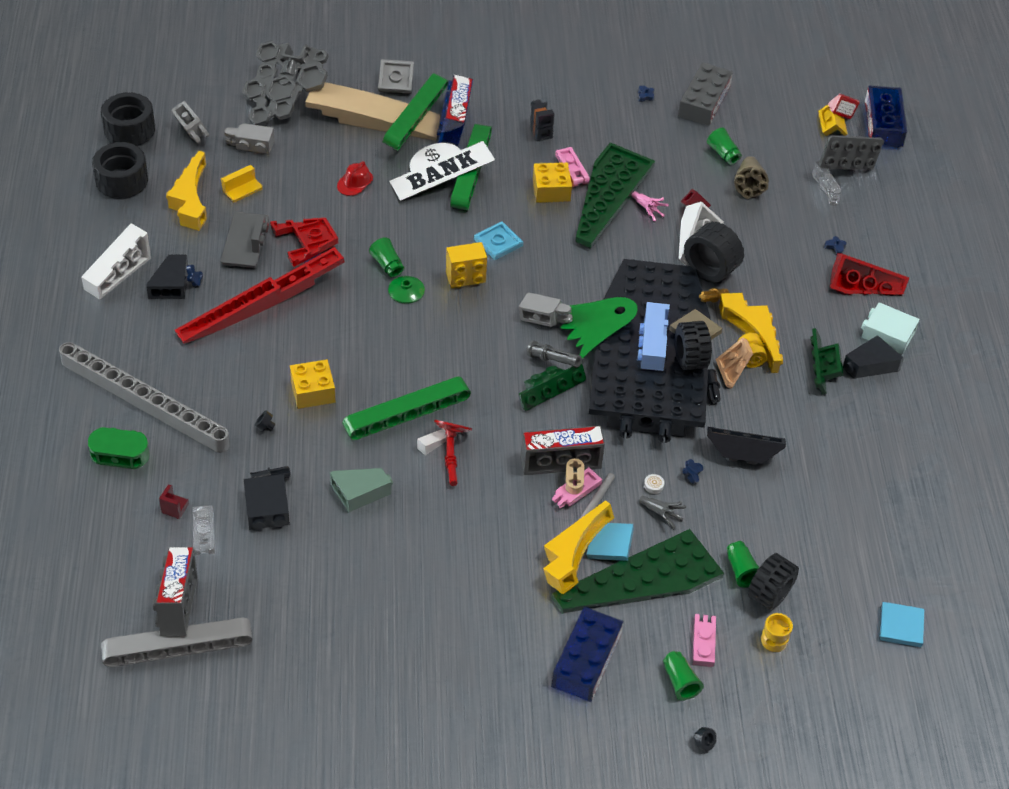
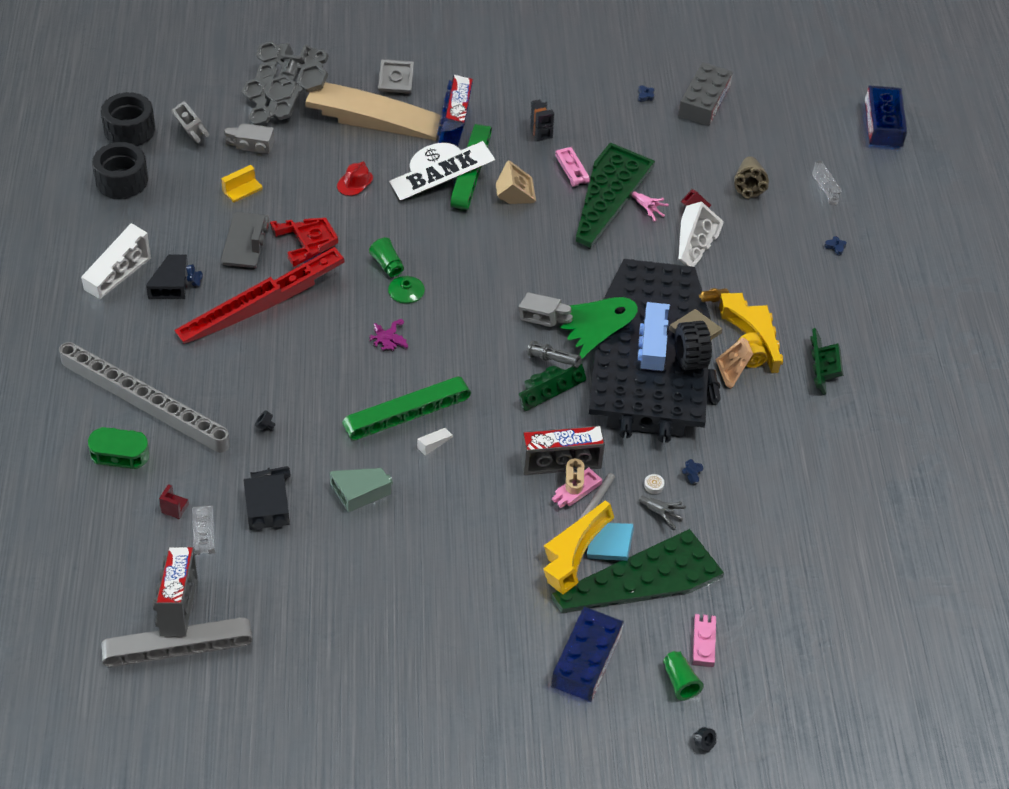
yellow arch [166,151,207,231] -> none
yellow brick [290,359,336,409] -> none
green beam [382,73,449,151] -> none
red dish [434,420,472,486] -> none
yellow brick [446,242,487,288] -> none
medium azure tile [474,221,523,260] -> none
yellow brick [532,162,572,203] -> none
black tyre [684,221,744,283] -> none
green plant [707,128,742,165] -> none
black wedge [707,427,786,465] -> none
green plant [727,541,760,588] -> none
black tyre [748,553,799,610] -> none
yellow wheel [761,613,793,652] -> none
yellow panel [818,105,847,136] -> none
dark grey bracket [819,135,884,170] -> none
slope [828,94,860,119] -> none
red wedge [830,253,910,295] -> none
black slope [843,335,904,379] -> none
light aqua brick [861,302,920,355] -> none
medium azure tile [880,602,924,647] -> none
none -> magenta piece [369,319,408,351]
none -> tan slope [496,161,536,204]

